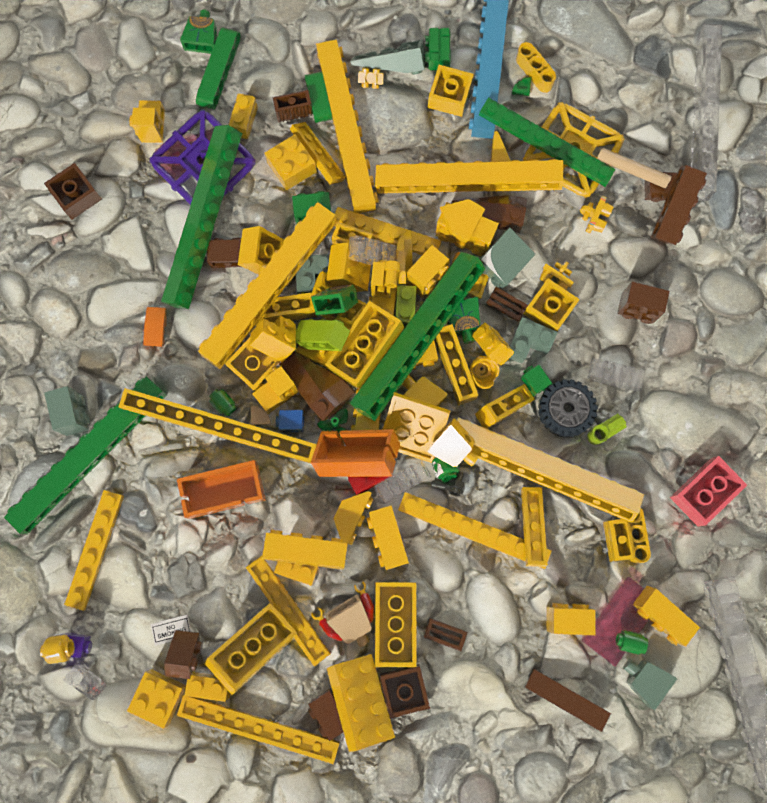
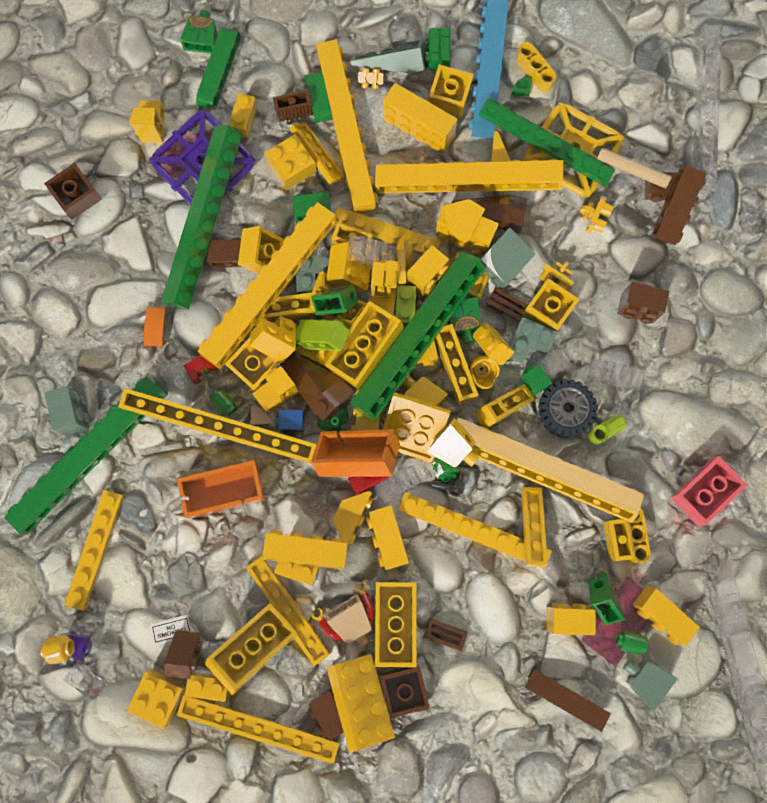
none -> red leg [183,355,219,385]
none -> yellow brick [383,83,458,154]
none -> green torso [589,572,625,625]

